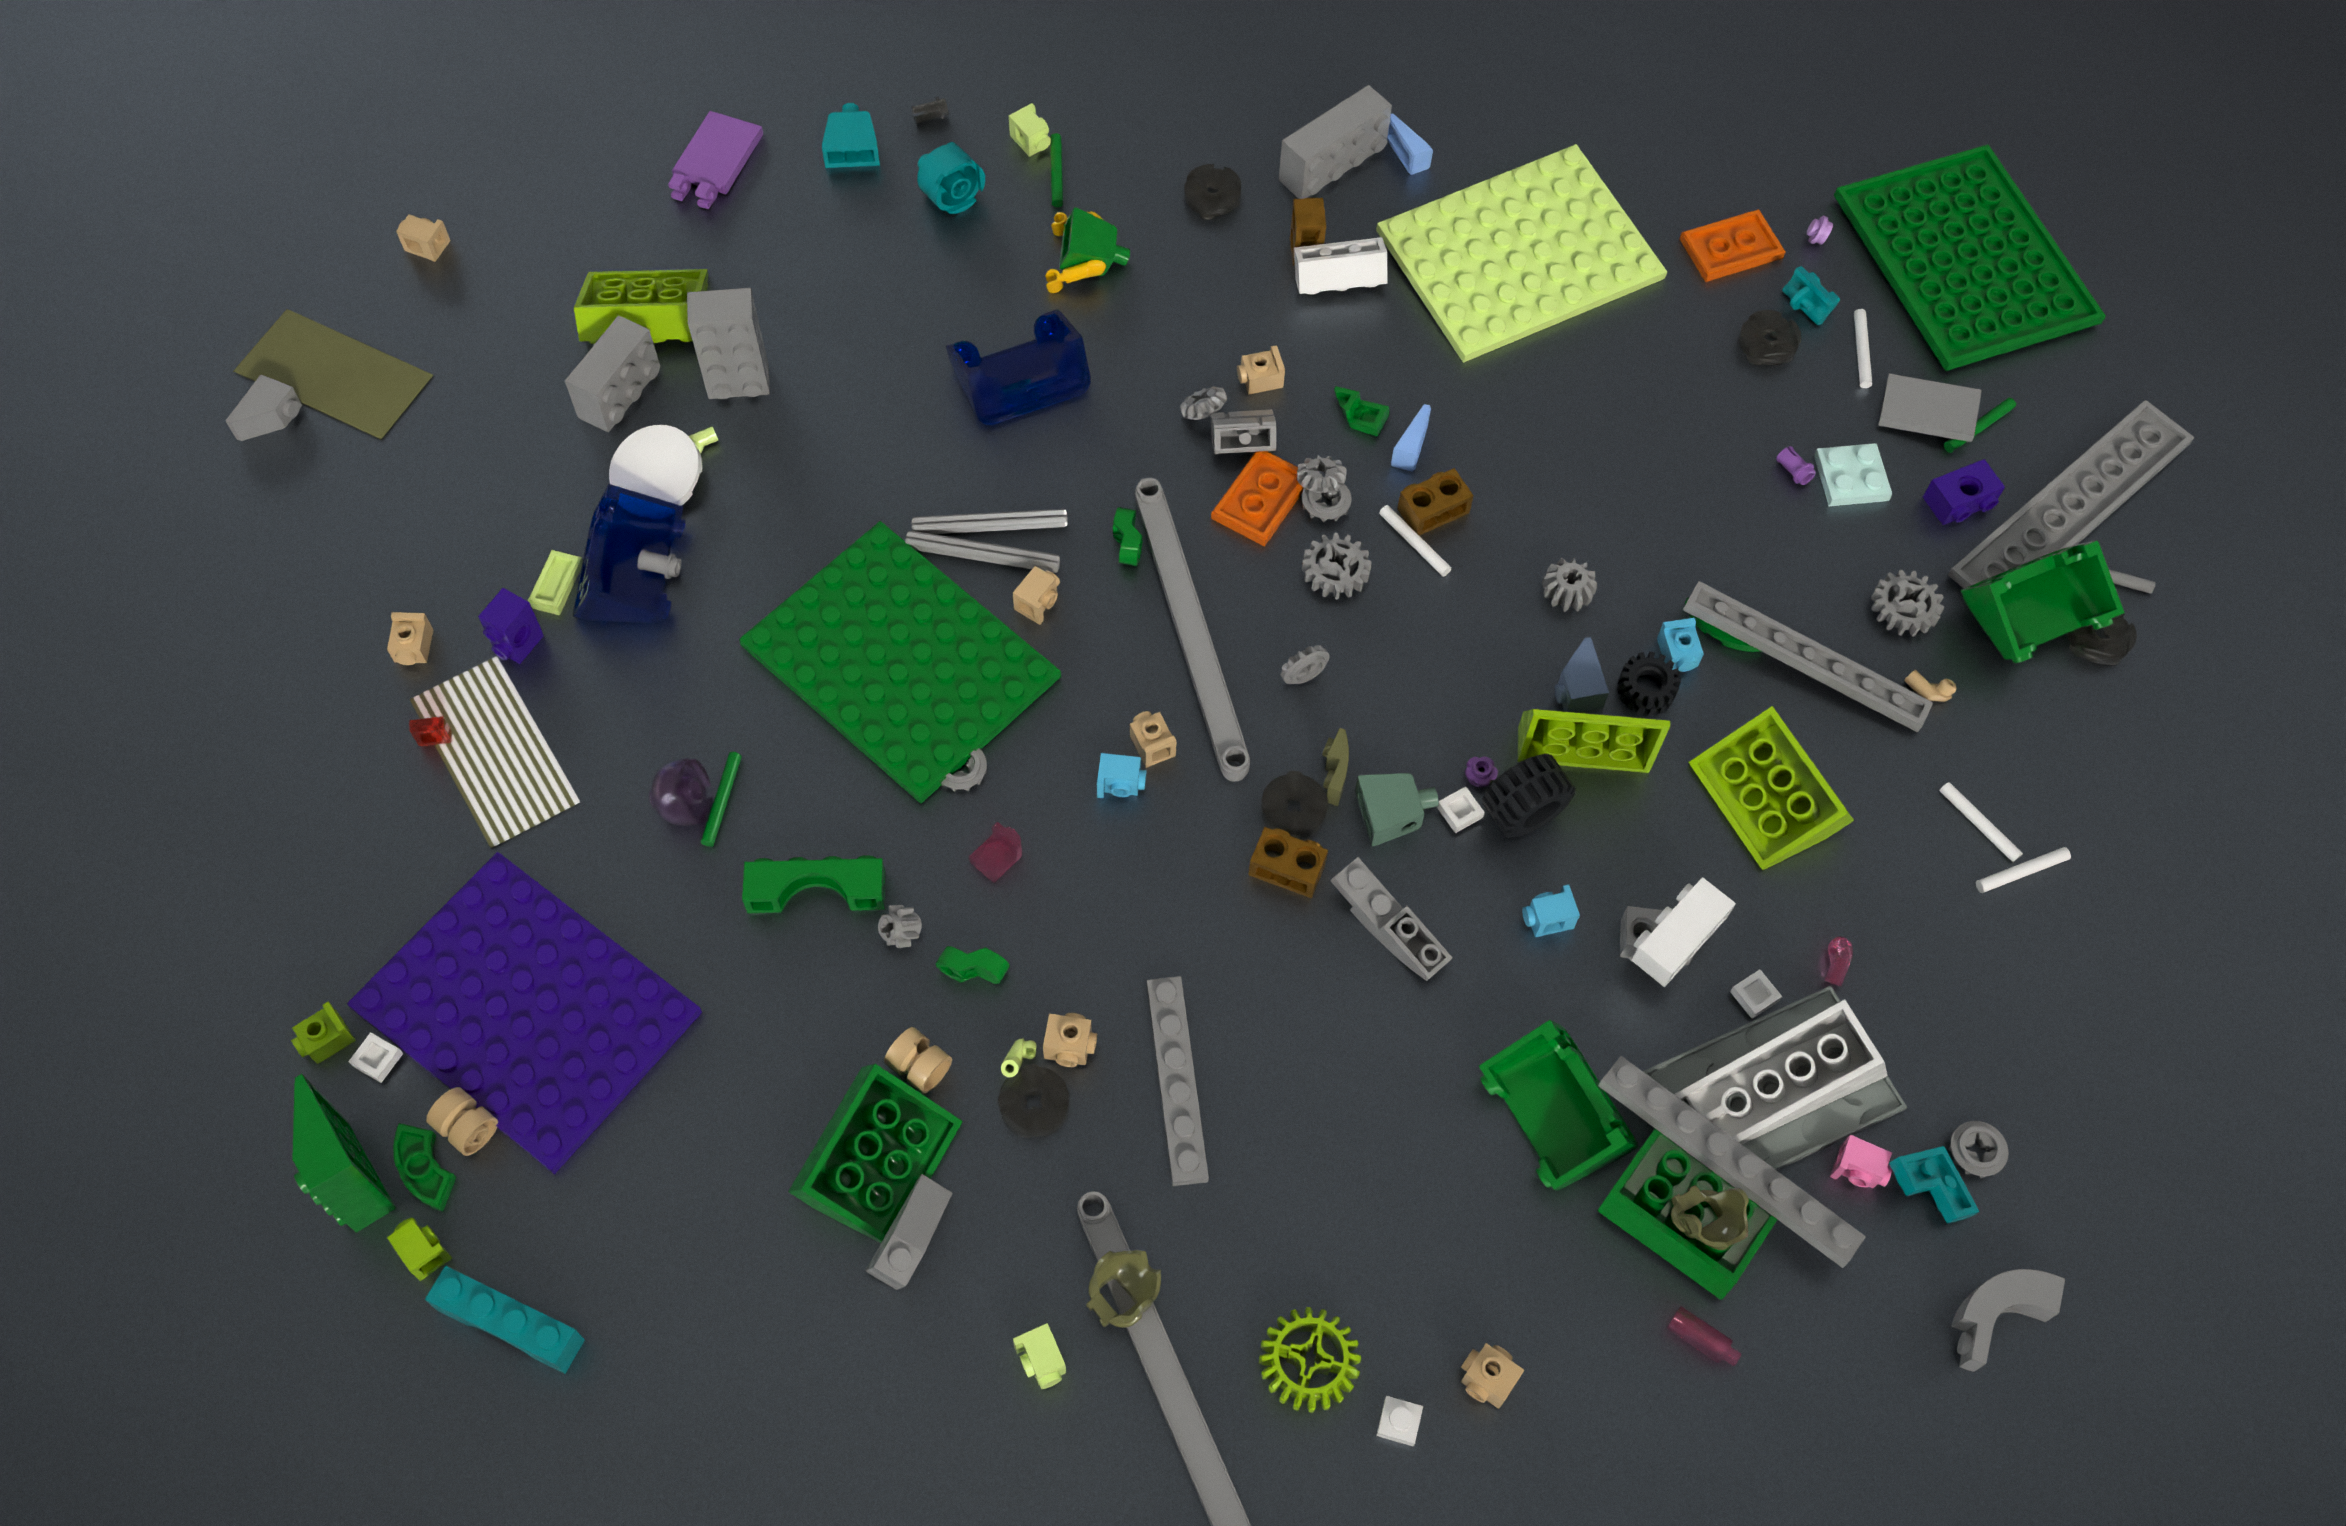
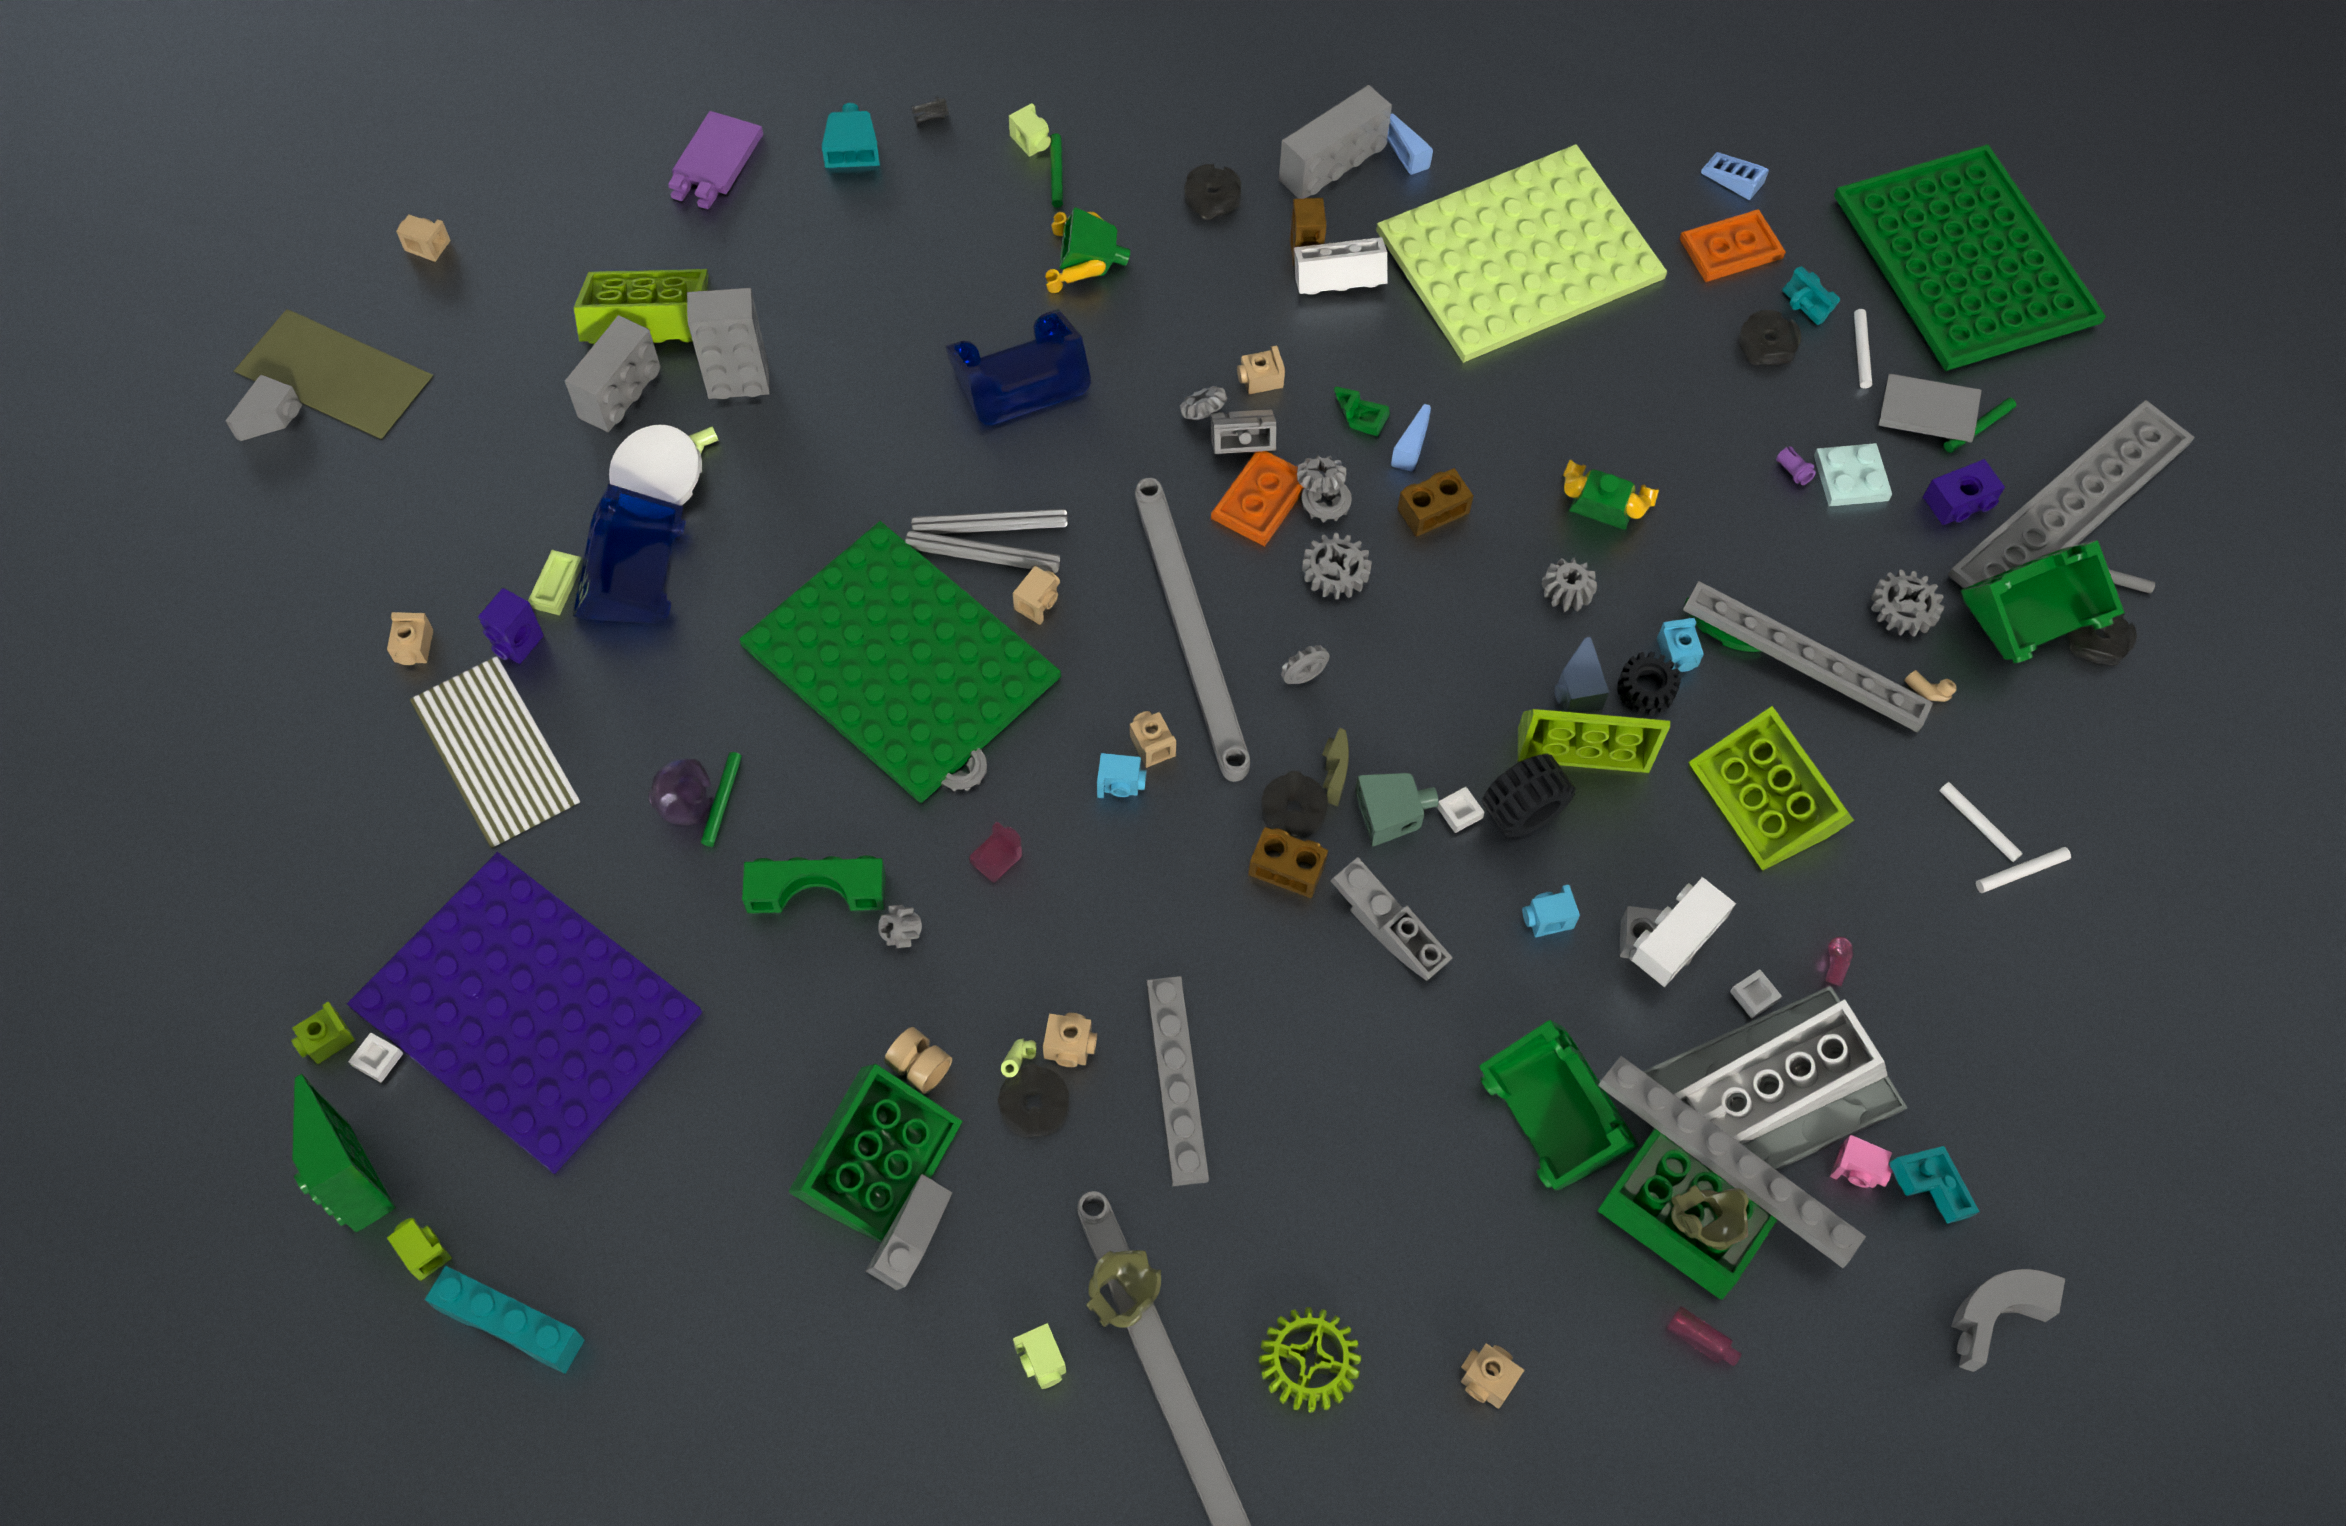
green tile [393,1123,457,1212] -> none
clear red tile [409,716,452,746] -> none
tan wheel [426,1087,498,1156] -> none
light grey pin [637,549,681,579] -> none
teal brick [917,142,985,214] -> none
green piece [935,946,1010,984] -> none
green piece [1113,507,1143,566] -> none
white plate [1376,1396,1423,1446] -> none
white bar [1379,505,1452,576] -> none
medium lavender plate [1465,756,1498,787] -> none
lavender plate [1806,215,1833,245] -> none
light grey gear [1948,1121,2009,1179] -> none
none -> green torso [1563,459,1659,530]
none -> light blue slope [1701,152,1769,200]

